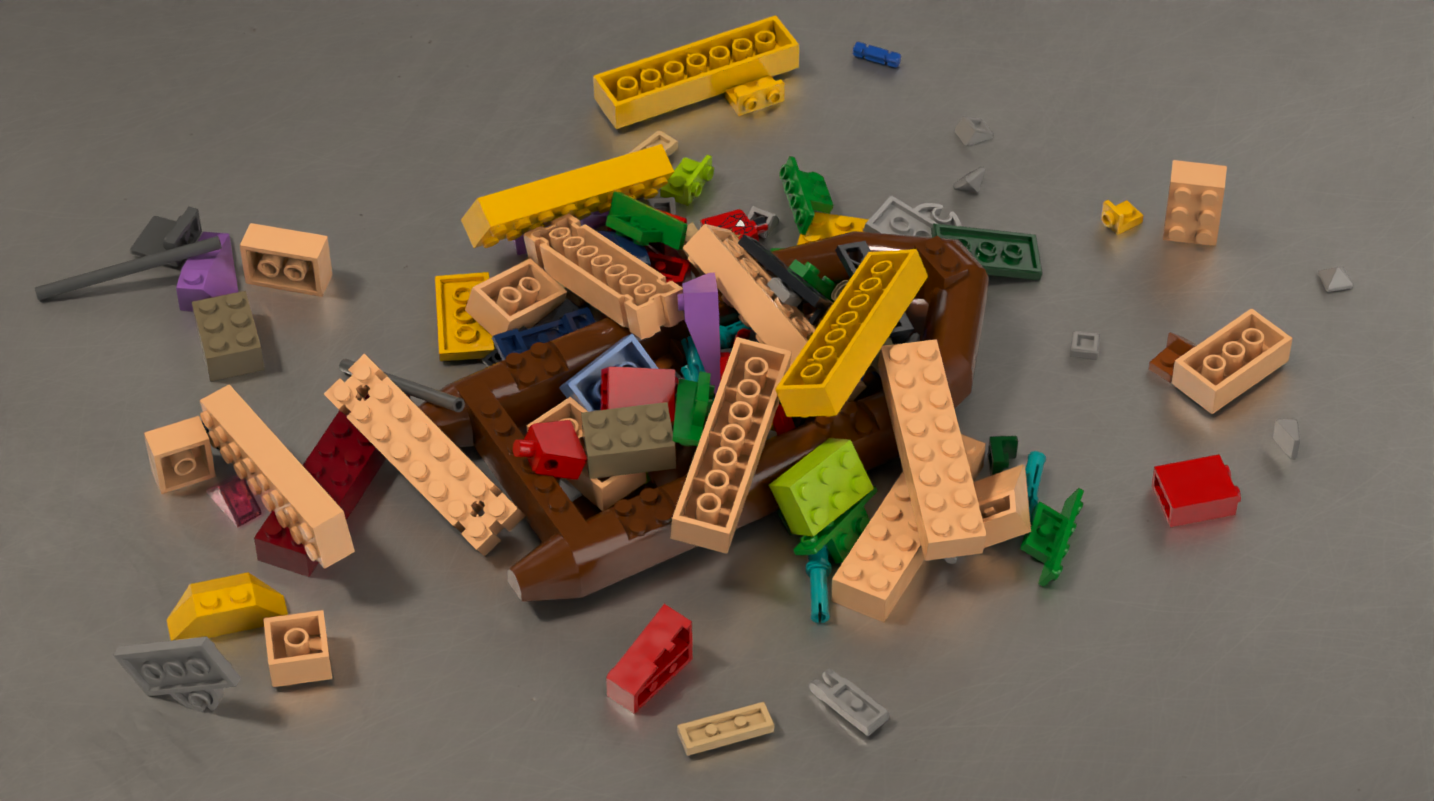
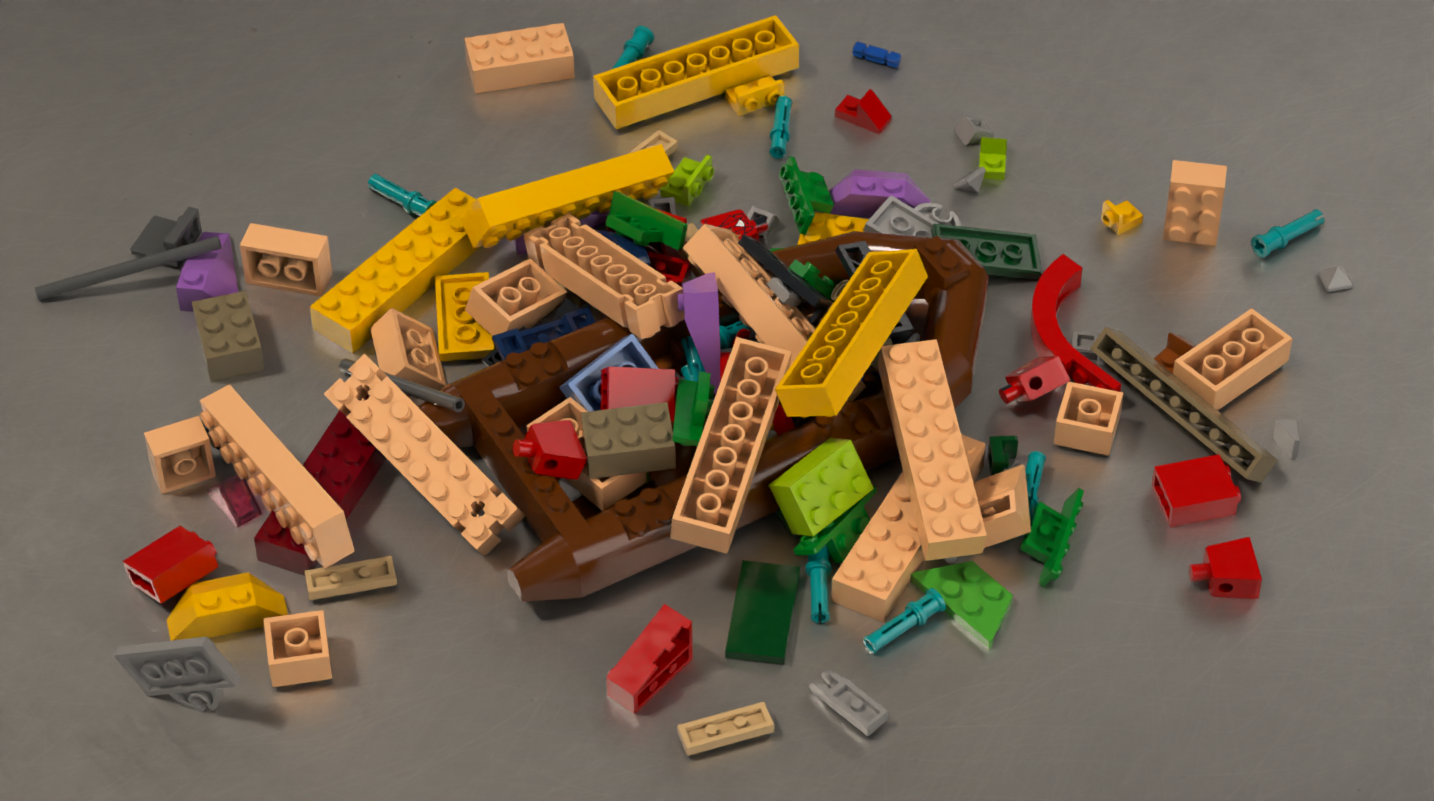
none -> red brick [122,526,219,603]
none -> tan plate [304,556,397,600]
none -> yellow brick [310,187,481,354]
none -> teal pin [368,173,437,216]
none -> light nougat slope [370,308,446,390]
none -> light nougat brick [464,23,575,94]
none -> teal pin [611,26,655,70]
none -> dark green tile [725,560,800,664]
none -> teal pin [769,96,792,159]
none -> medium lavender wedge [827,169,931,218]
none -> red slope [835,89,892,134]
none -> teal pin [863,588,946,654]
none -> bright green wing [911,561,1013,649]
none -> lime slope [979,137,1007,180]
none -> red torso [999,356,1071,404]
none -> red arch [1030,254,1121,392]
none -> light nougat brick [1054,382,1123,456]
none -> dark tan brick [1090,326,1278,483]
none -> red torso [1189,537,1262,599]
none -> teal pin [1251,209,1324,258]

